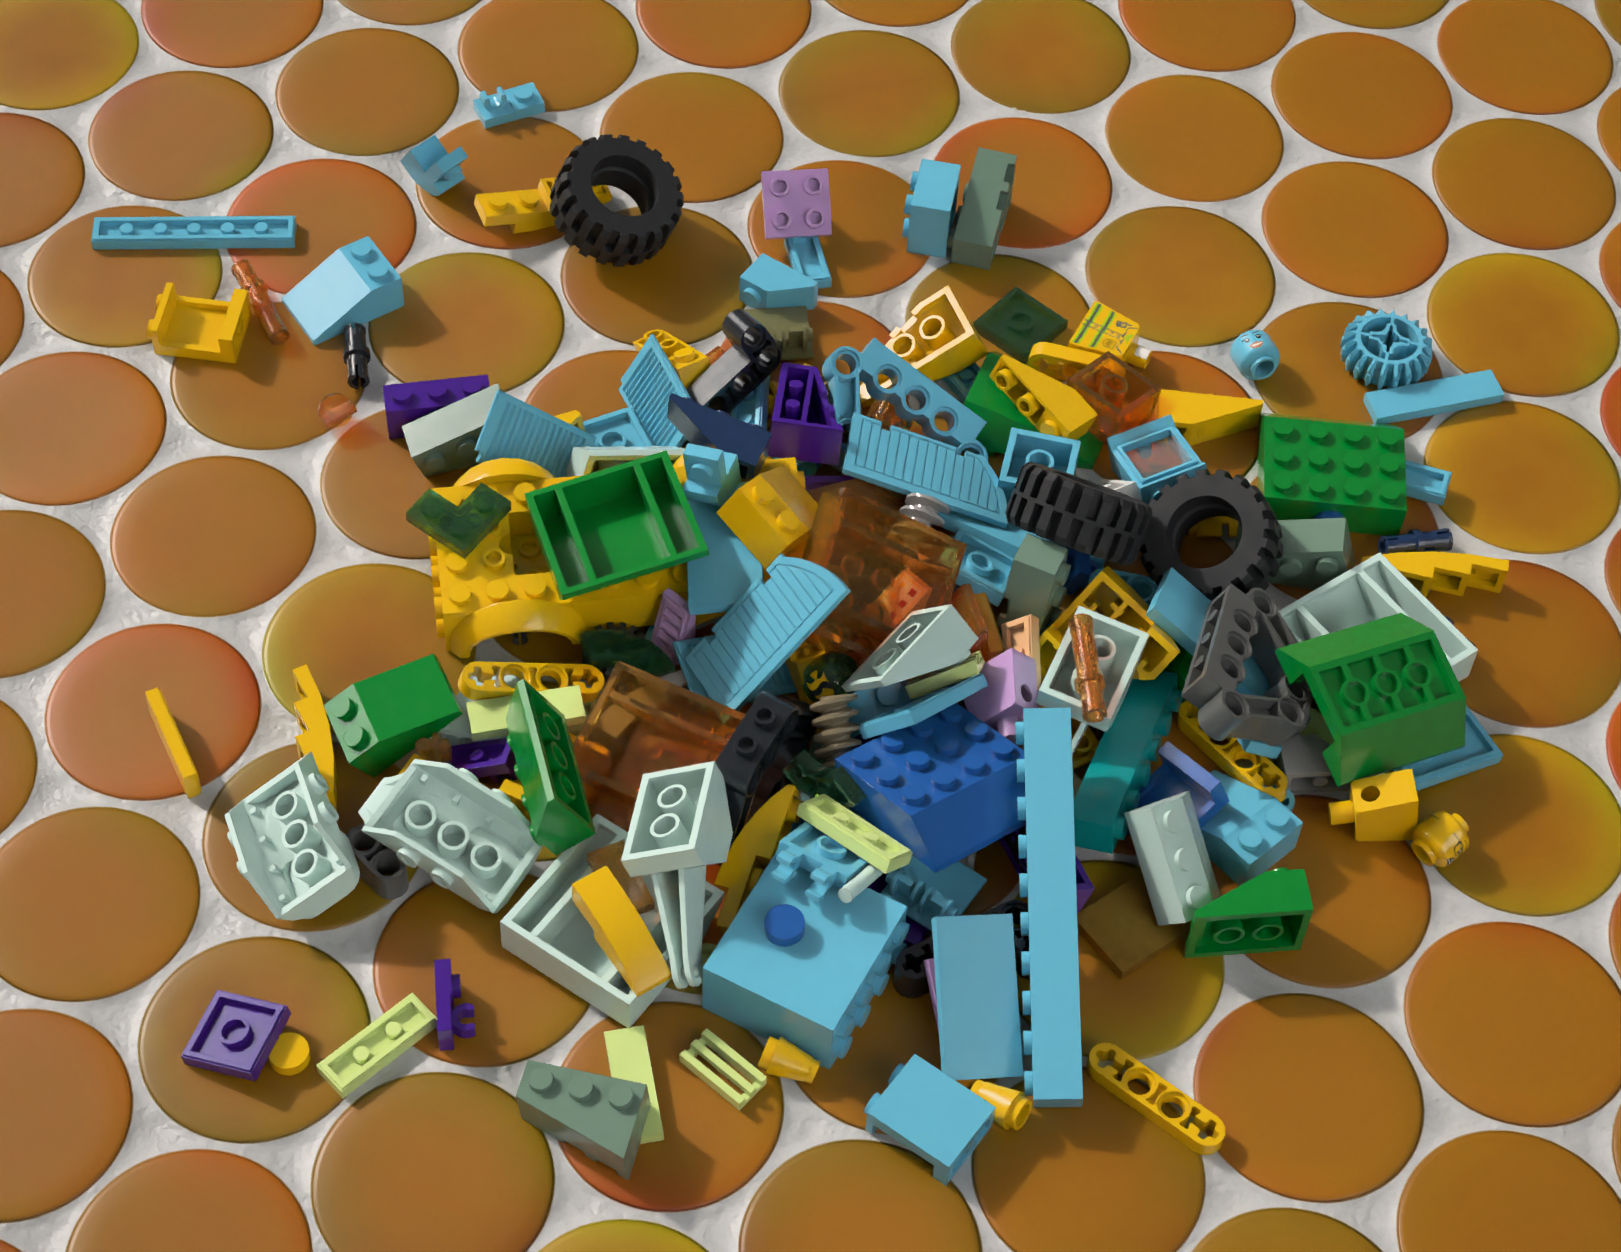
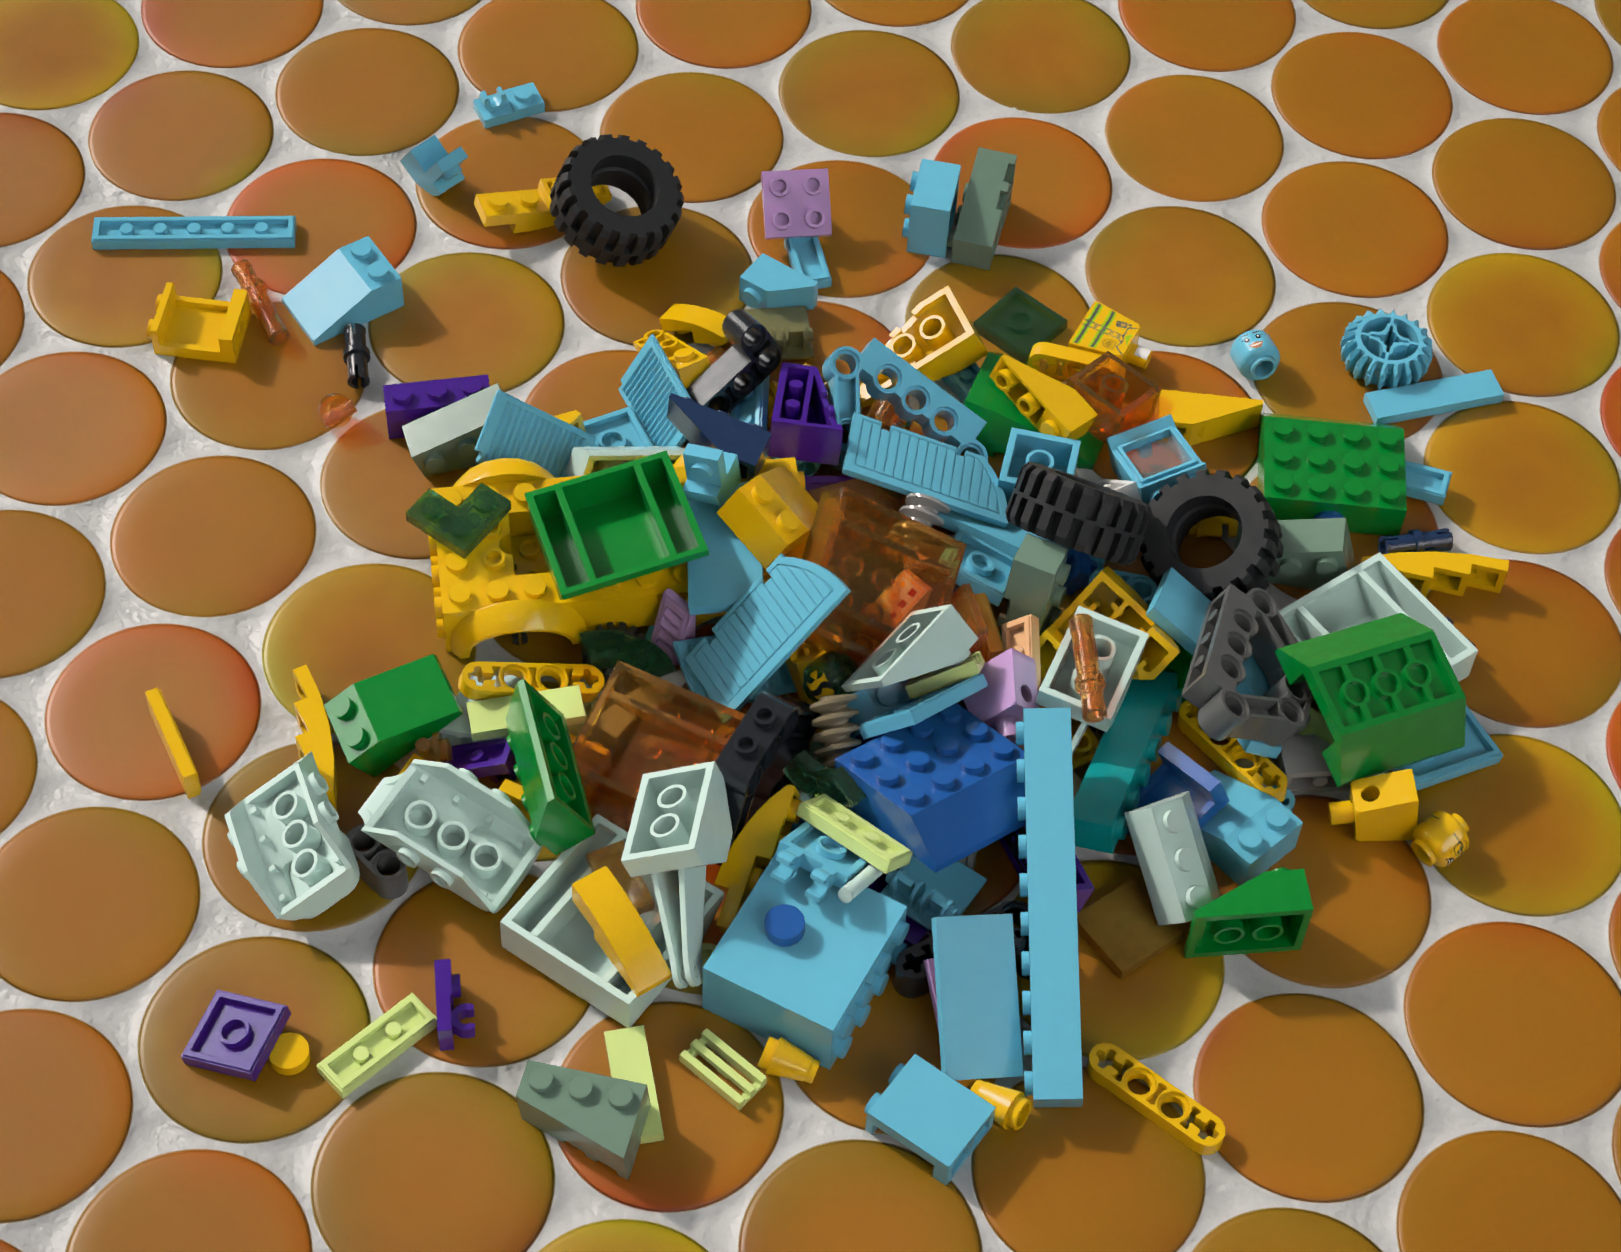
none -> yellow slope [659,303,728,347]

